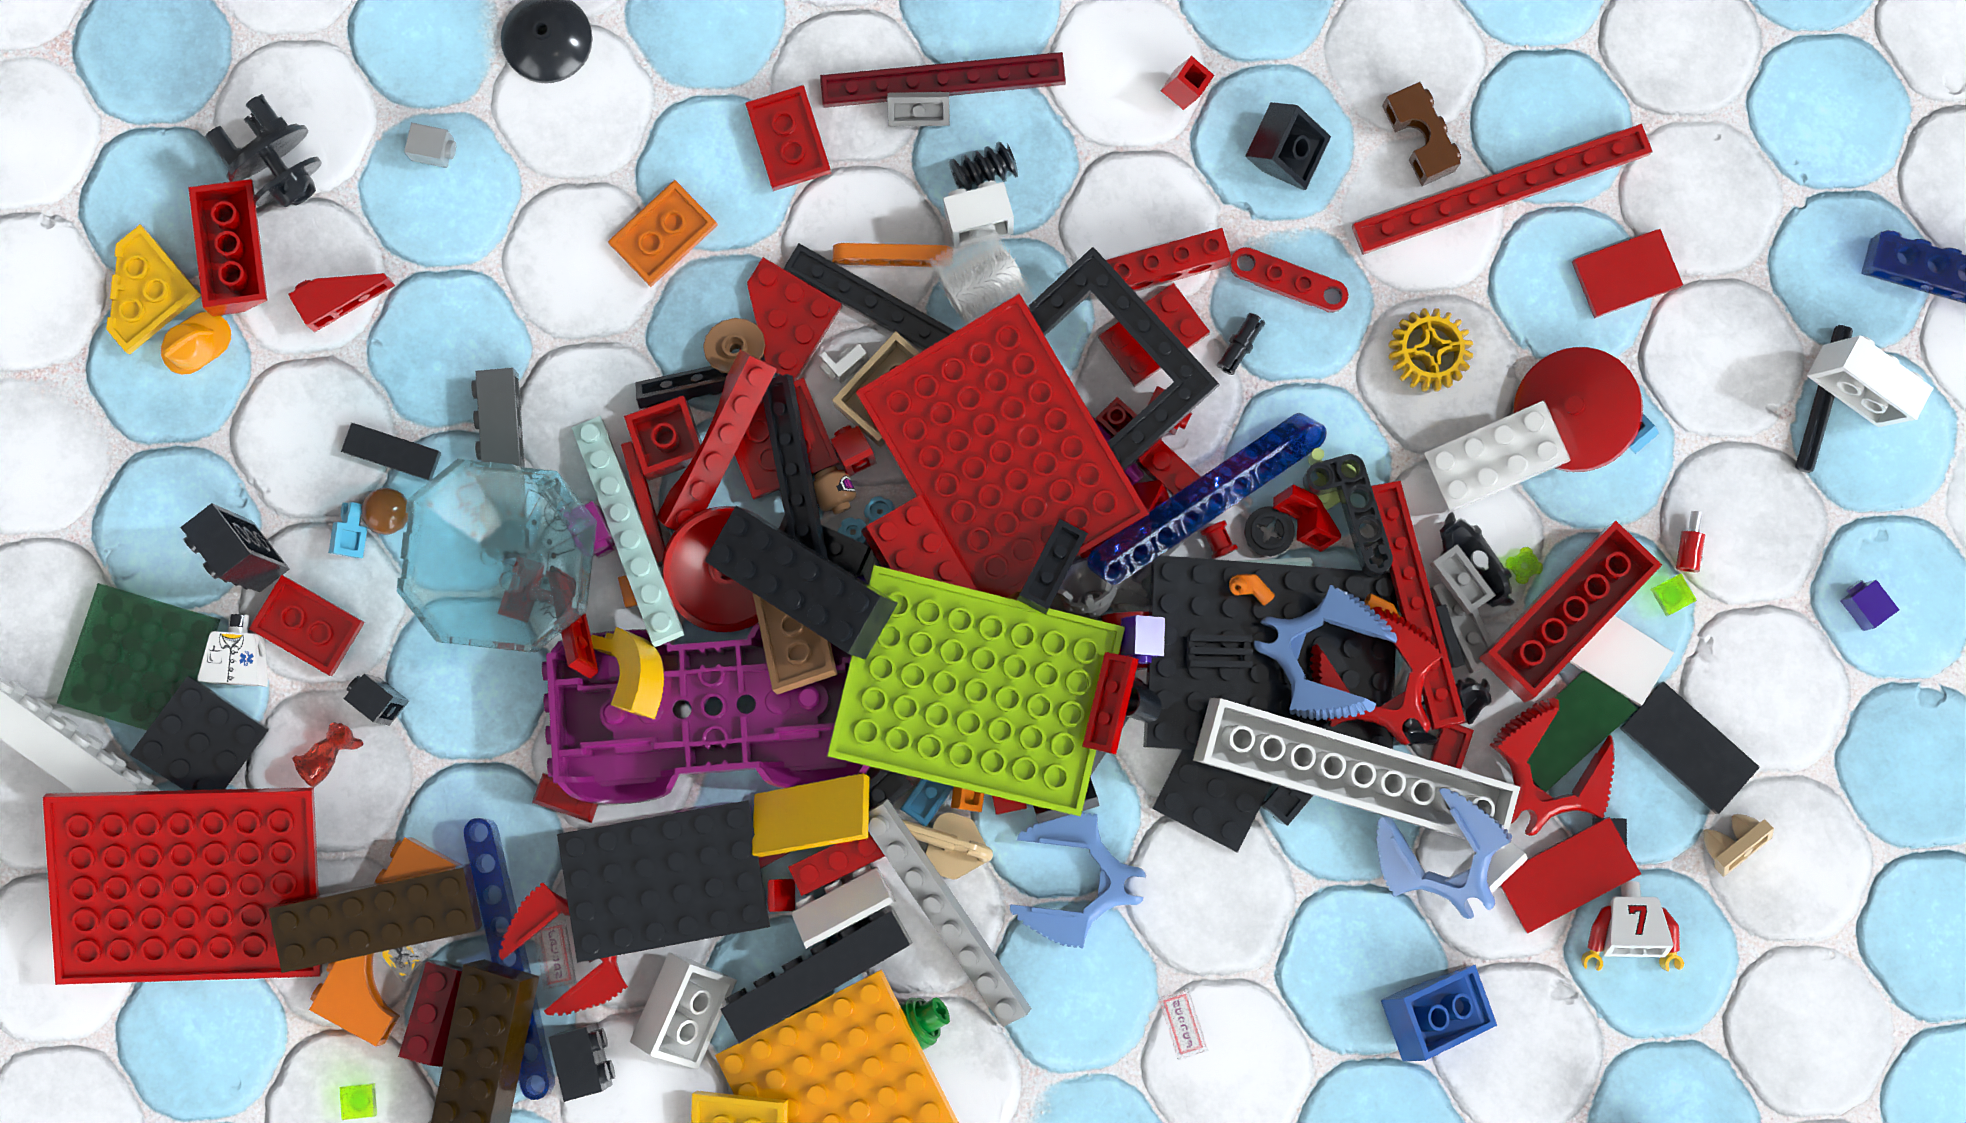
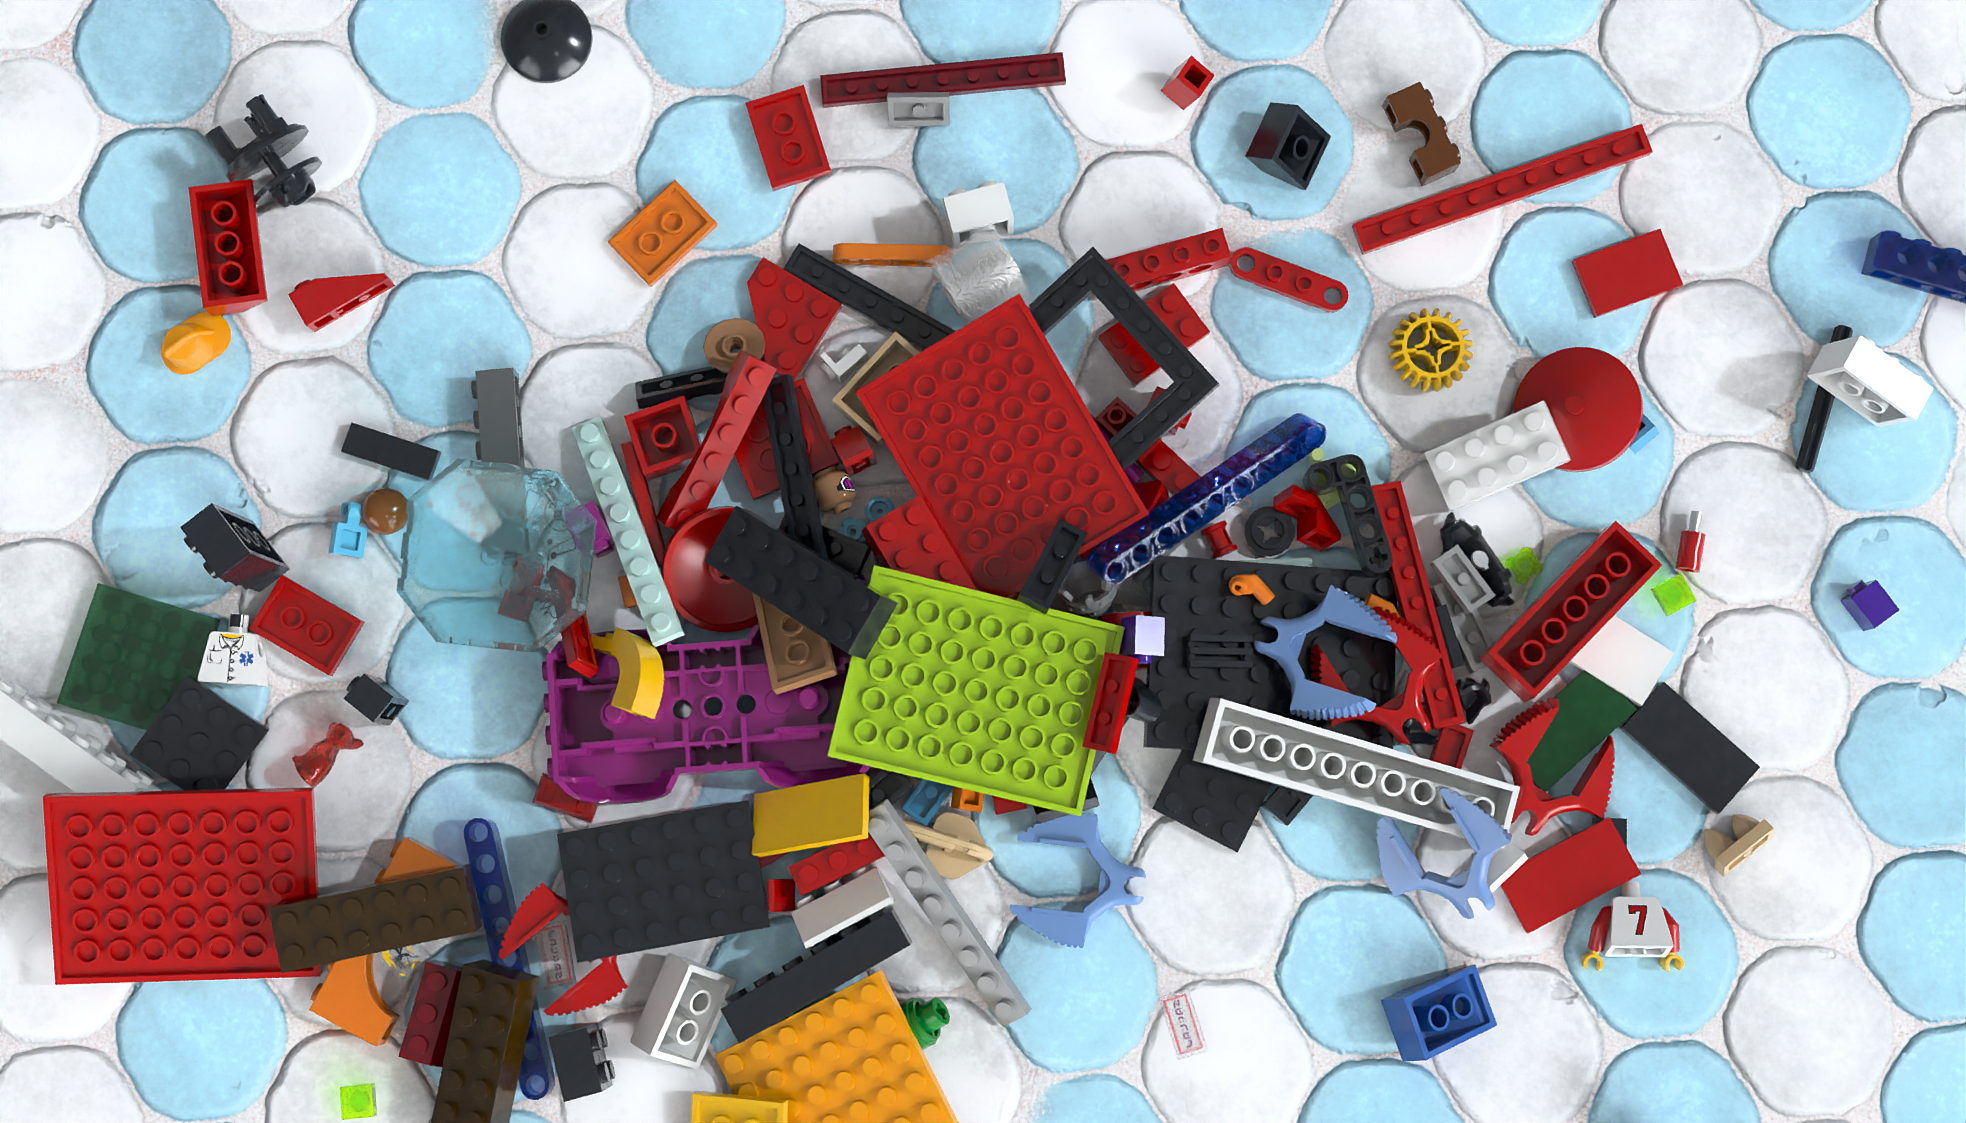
yellow plate [106,224,201,354] -> none
light grey brick [404,123,456,168] -> none
black piece [949,142,1018,191] -> none
black pin [1217,313,1265,375] -> none

